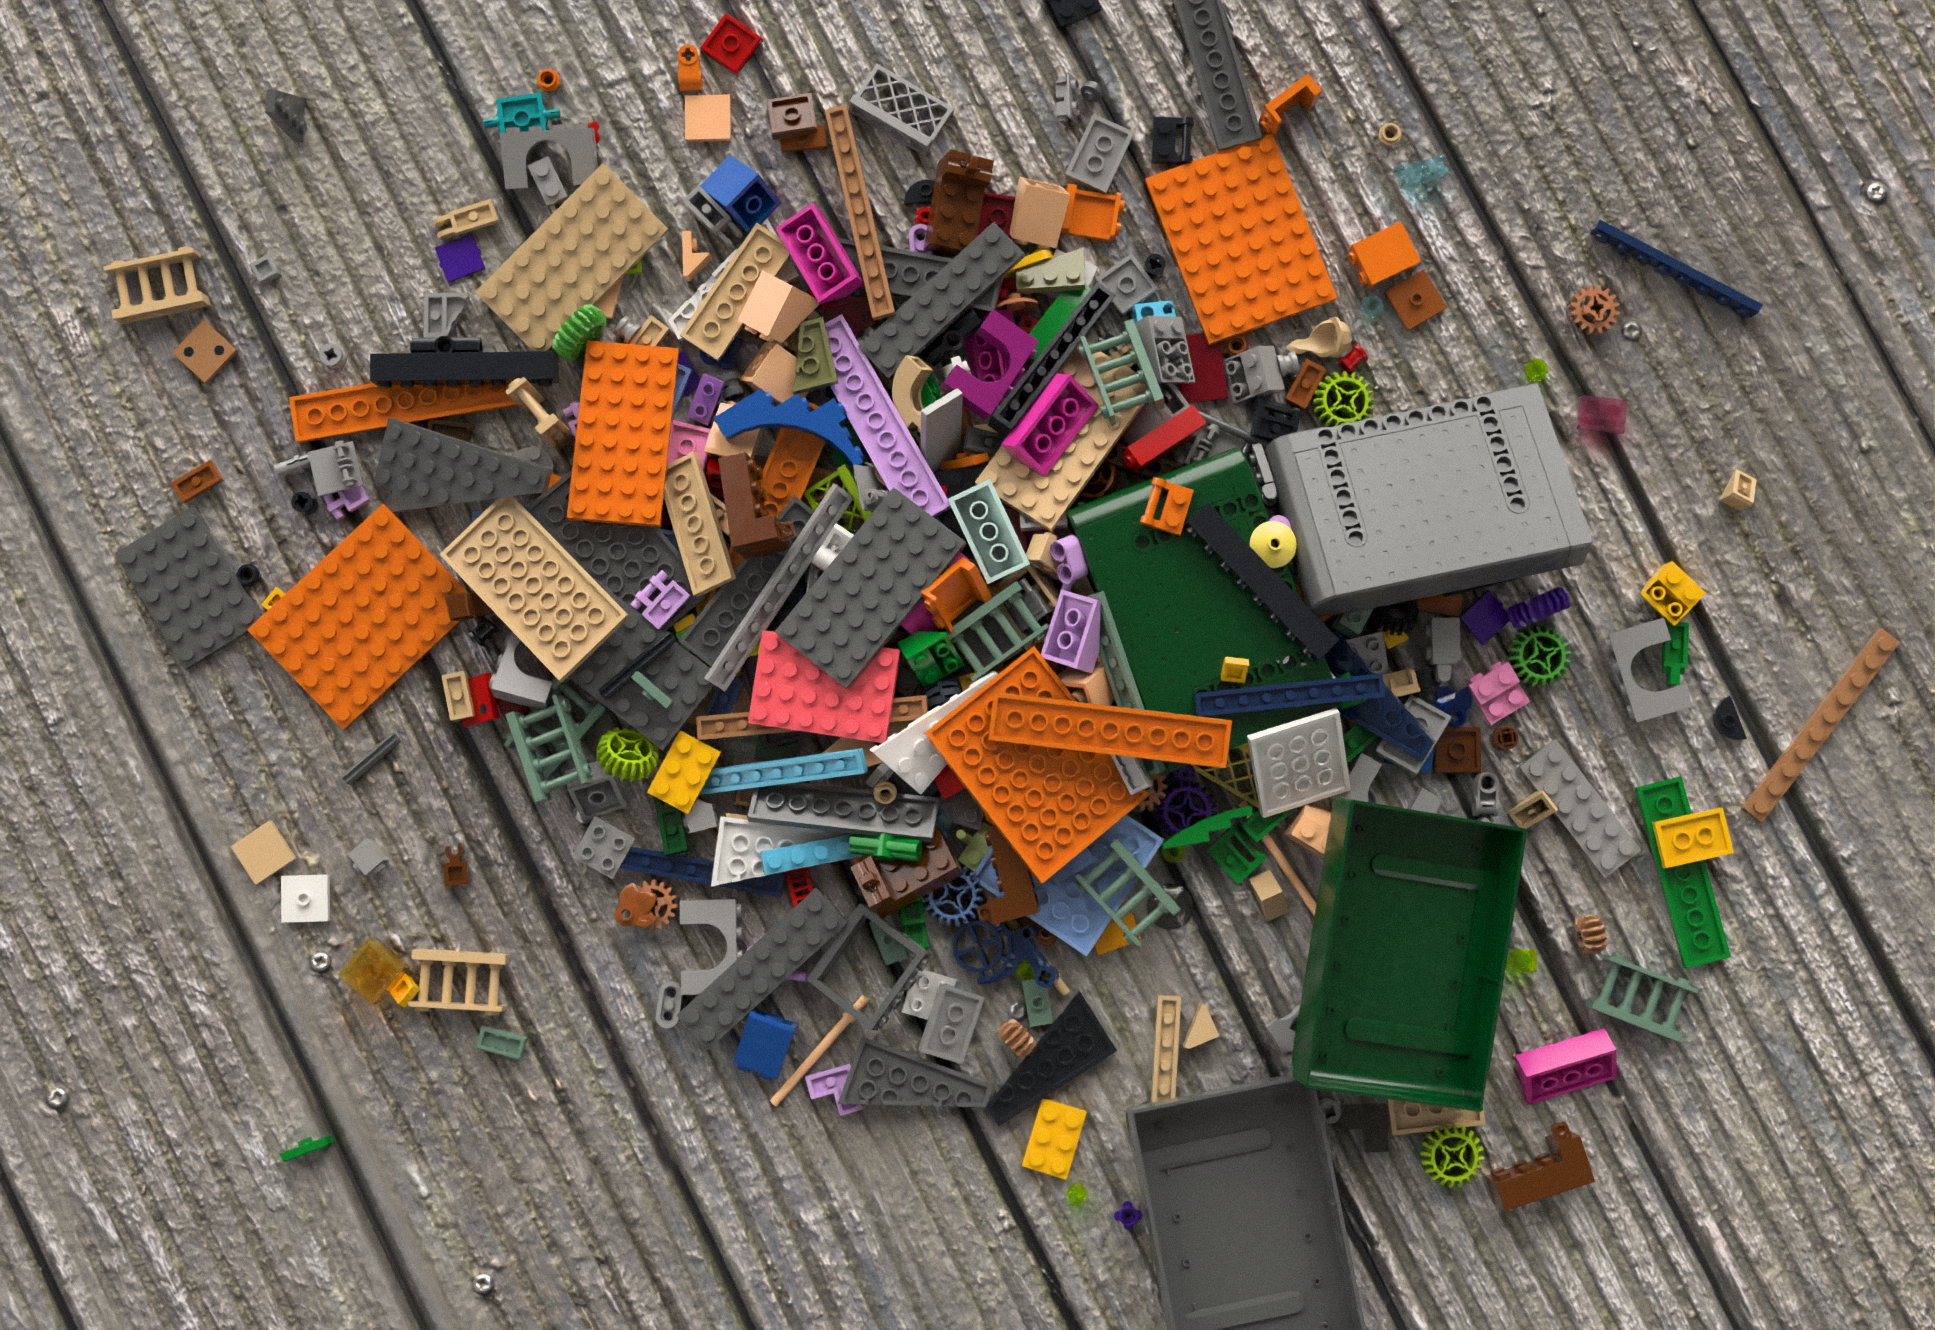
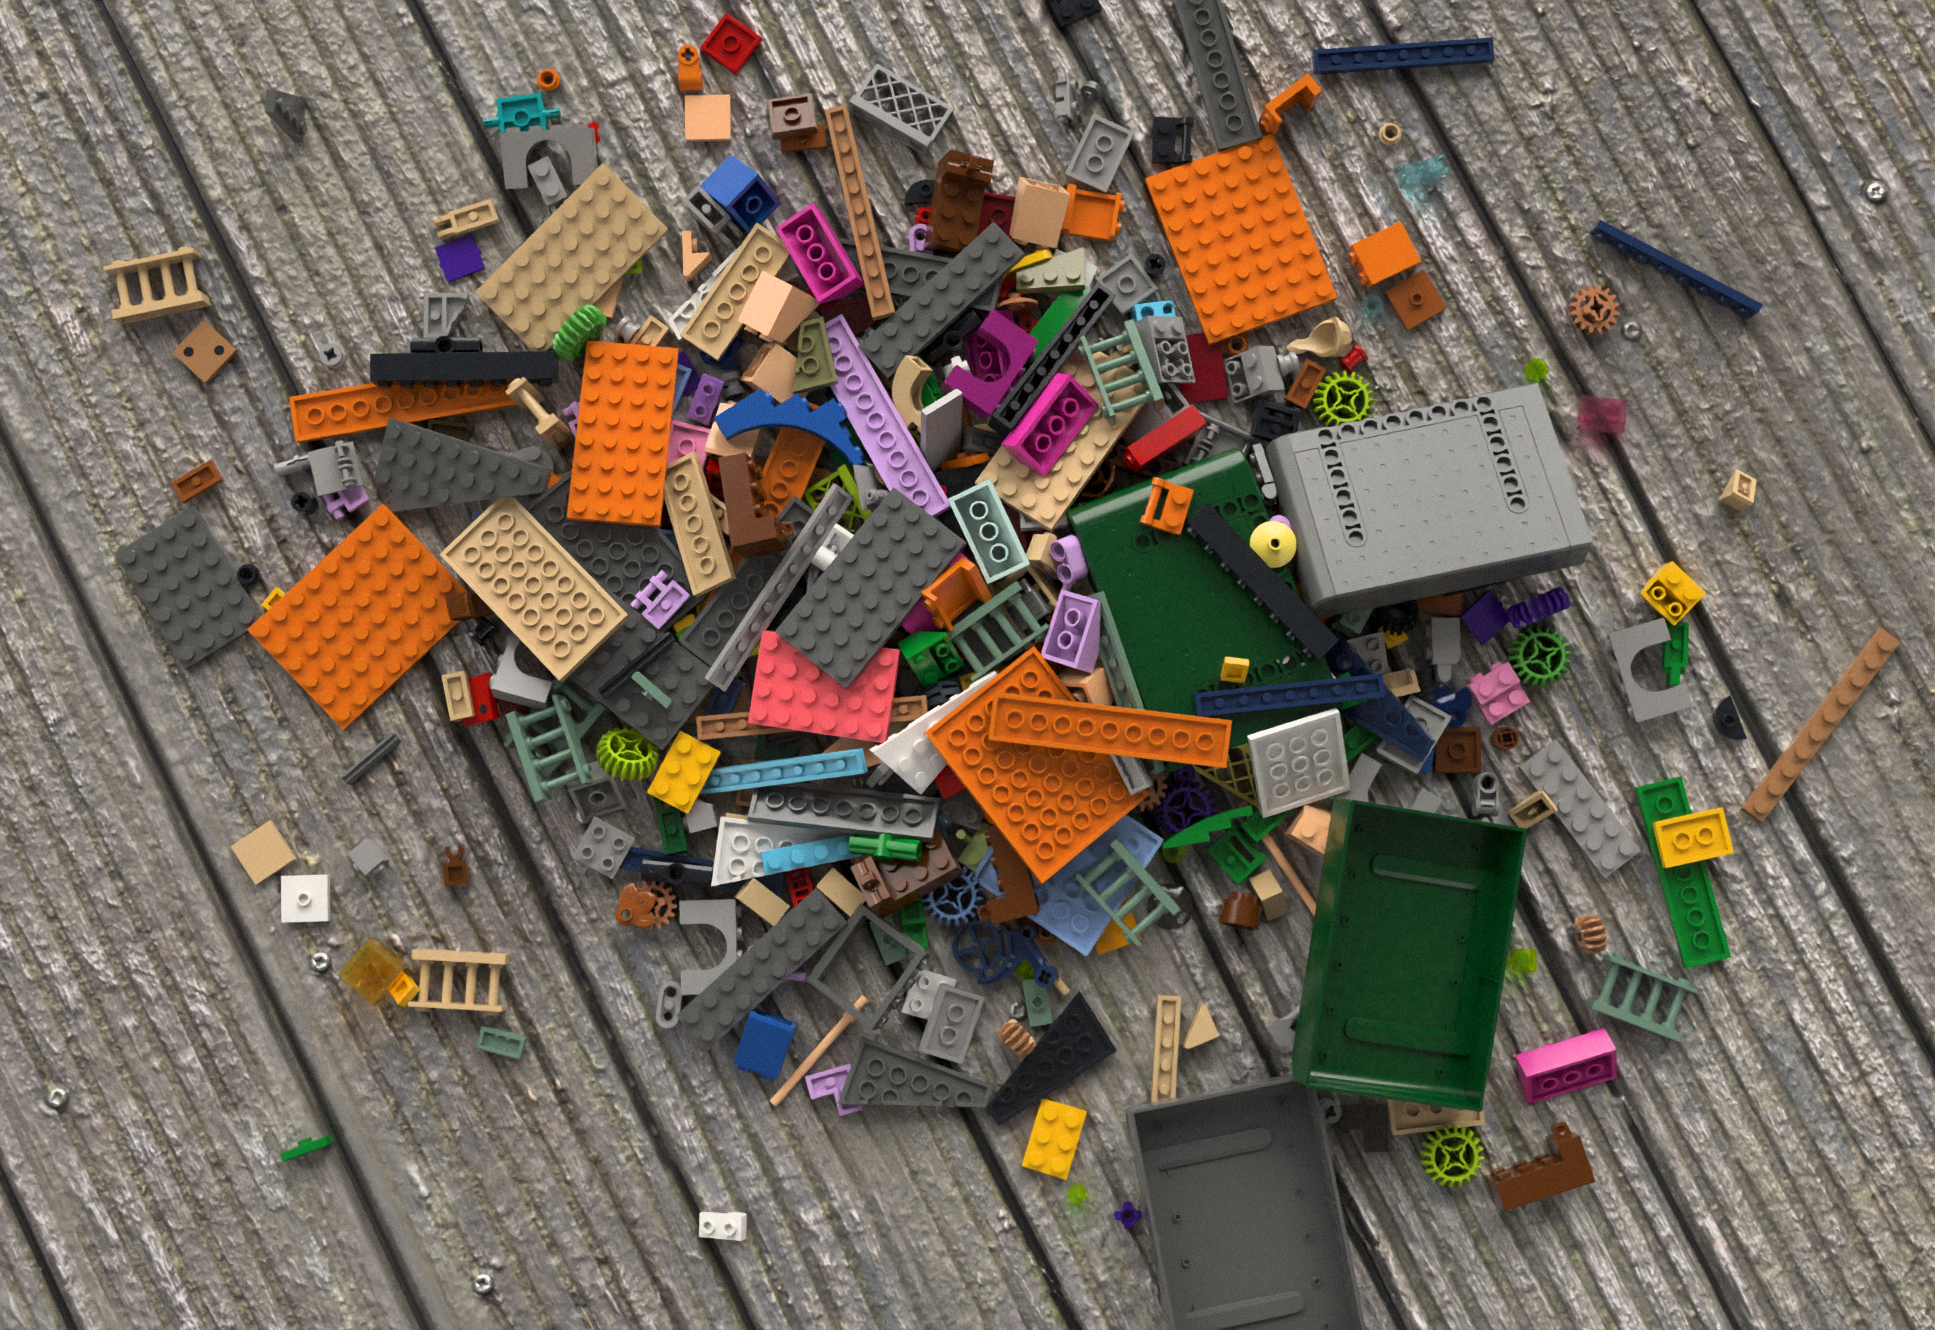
light grey tile [249,254,282,286] -> none
tan plate [873,781,897,804] -> none
none -> black piece [640,859,713,887]
none -> white plate [699,1212,747,1241]
none -> tan hinge [733,878,790,926]
none -> tan hinge [815,868,866,920]
none -> reddish brown piece [1219,891,1263,931]
none -> dark blue plate [1312,37,1495,75]

